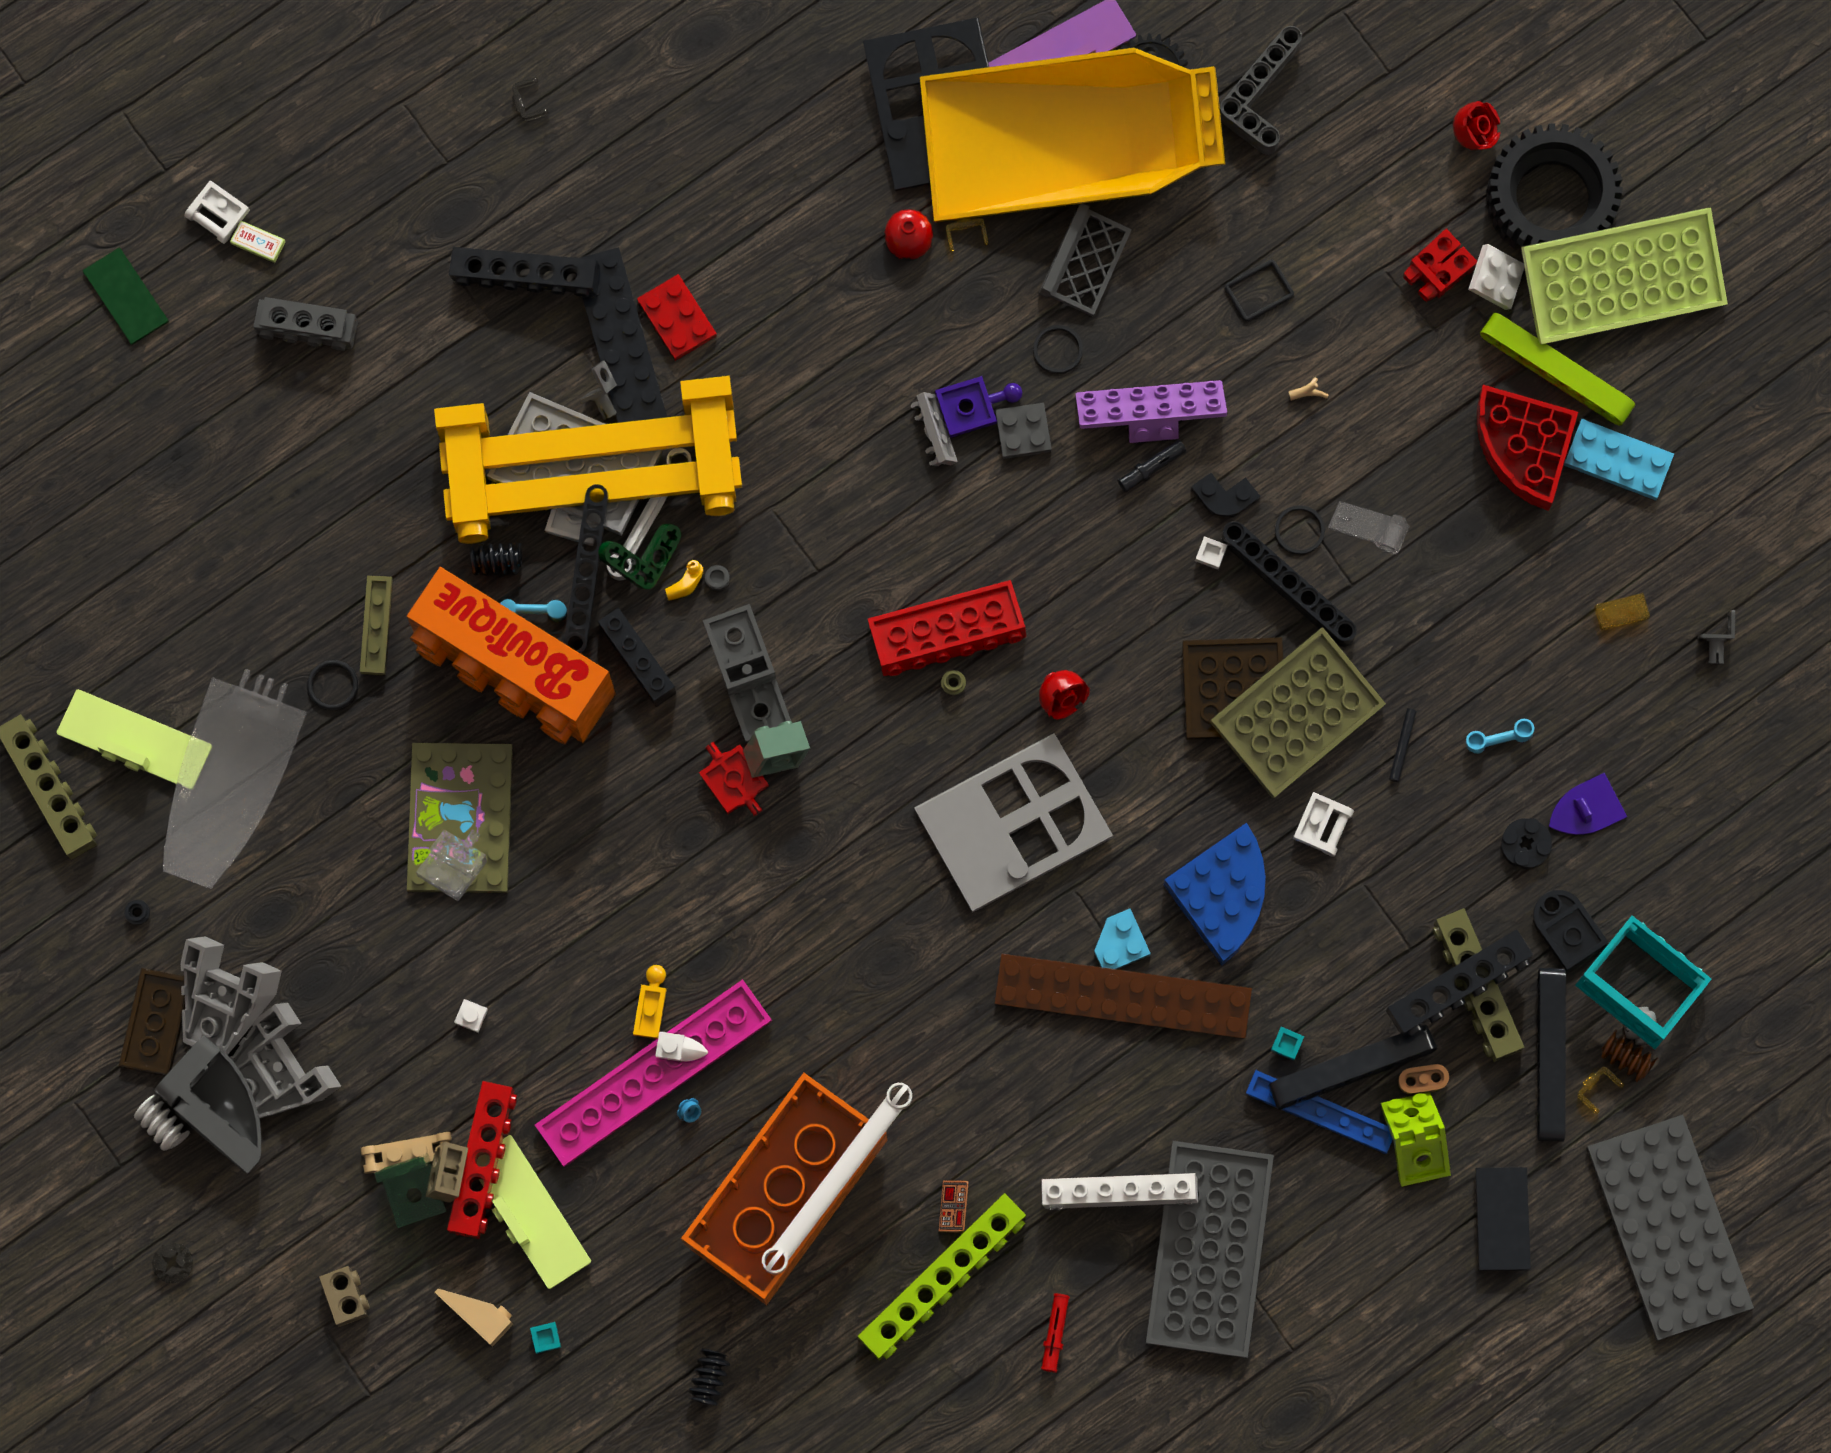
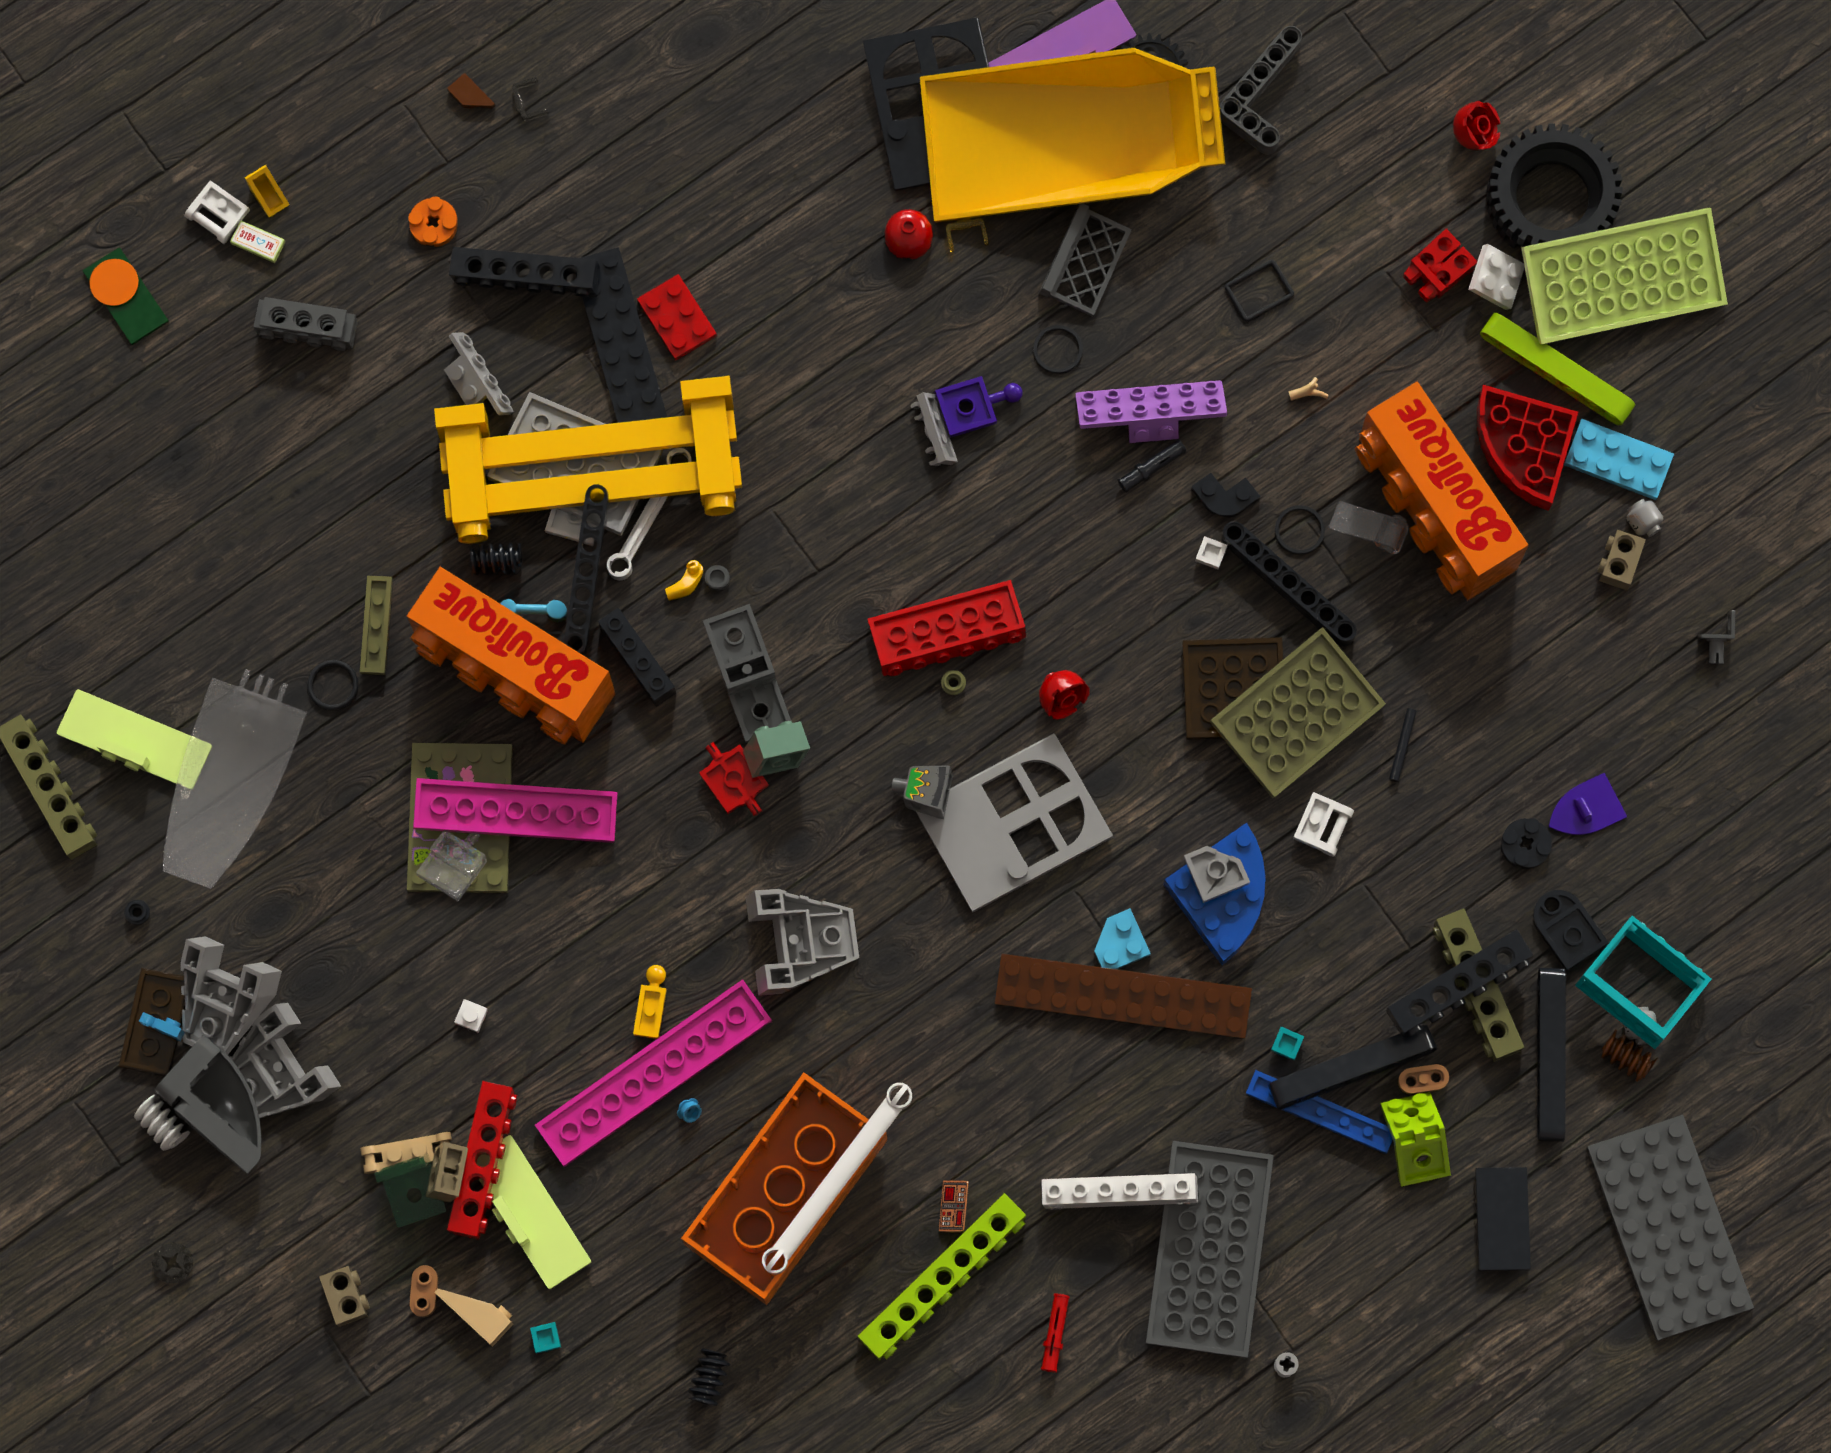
dark grey bracket [580,361,617,420] -> none
dark green beam [598,524,681,589] -> none
white plate [655,1032,708,1062] -> none
dark grey plate [995,403,1052,459] -> none
medium azure bar [1466,719,1534,754] -> none
clear yellow piece [1577,1067,1624,1114] -> none
clear yellow plate [1594,593,1650,630] -> none
none -> orange piece [90,259,139,306]
none -> dark azure plate [139,1012,185,1041]
none -> yellow slope [245,165,289,217]
none -> orange plate [408,197,458,247]
none -> medium nougat plate [410,1265,438,1317]
none -> dark pink plate [413,778,617,843]
none -> light grey bracket [444,332,514,415]
none -> reddish brown tile [447,73,495,109]
none -> light grey wedge [746,889,859,995]
none -> dark grey torso [892,766,953,819]
none -> light grey plate [1183,846,1250,903]
none -> light grey bush [1274,1353,1299,1378]
none -> orange brick [1355,381,1528,601]
none -> dark tan brick [1597,530,1646,590]
none -> light grey head [1626,499,1663,537]

